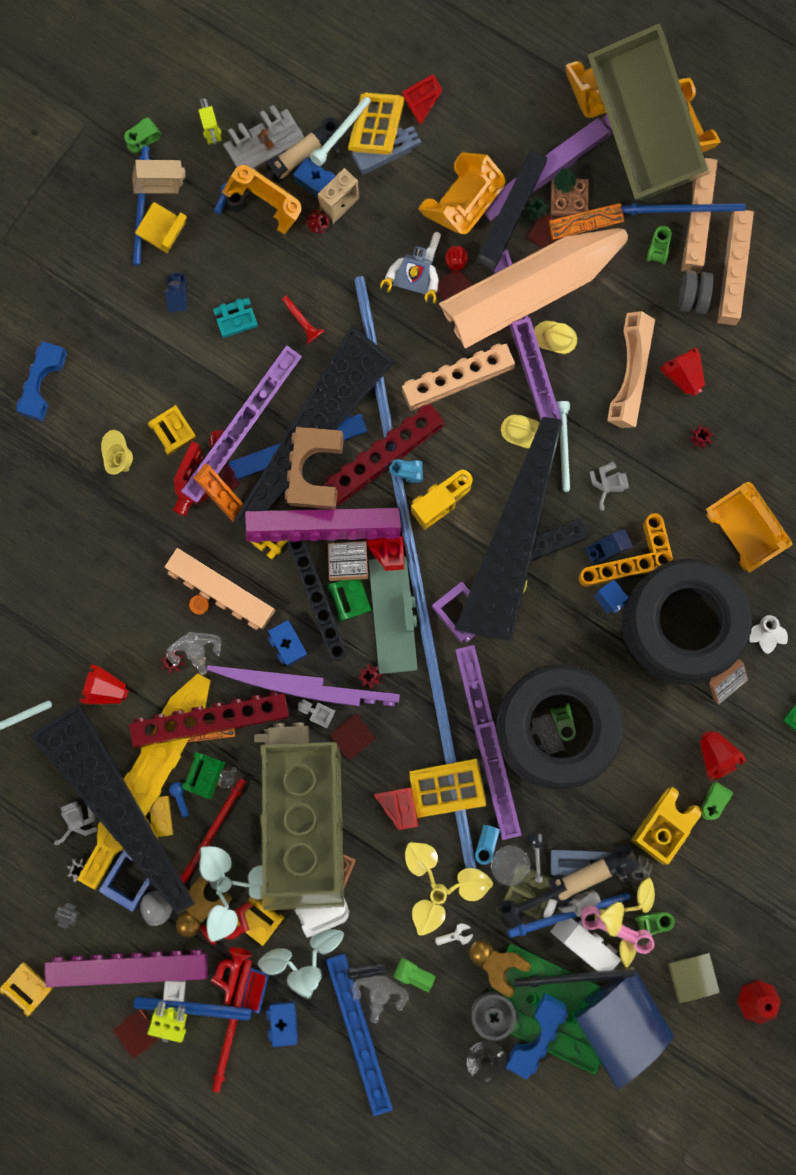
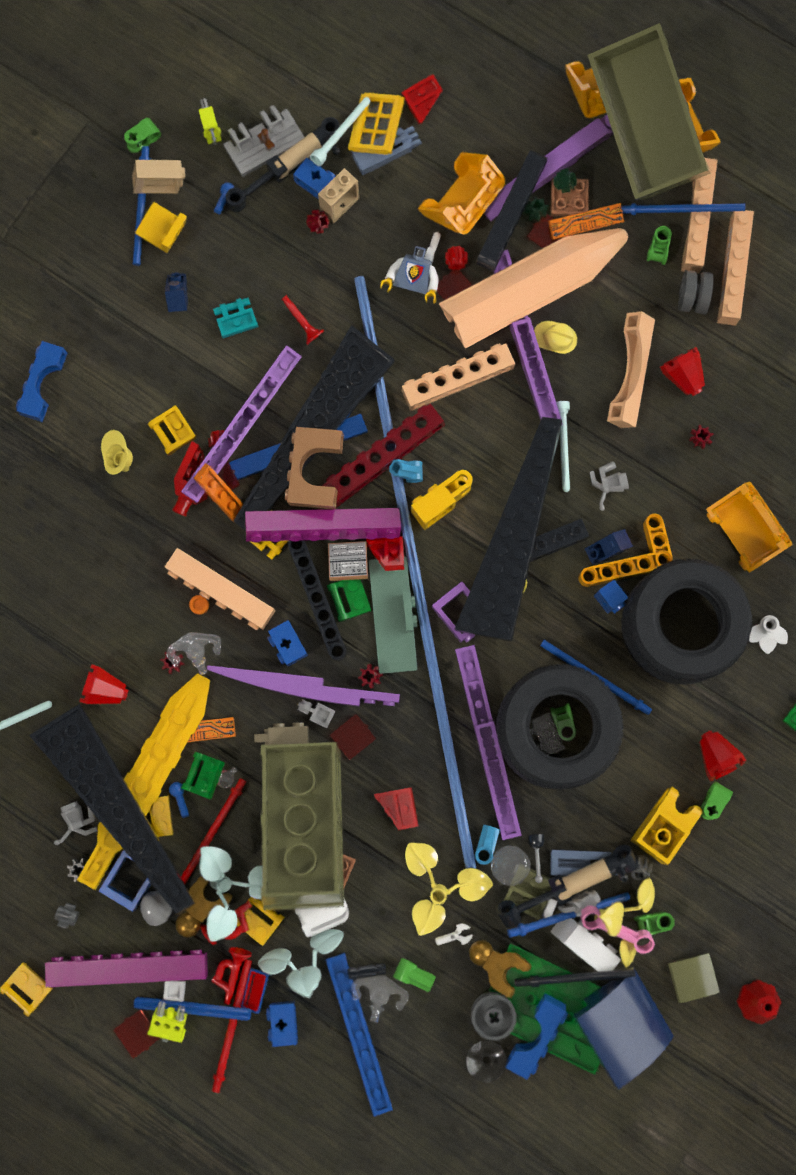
dark red brick [129,691,289,749] -> none
light orange windscreen [222,164,301,235] -> none
yellow piece [409,759,486,818] -> none
light yellow piece [501,415,540,449] -> none
tile [709,659,748,704] -> none
none -> blue bar [540,640,652,715]

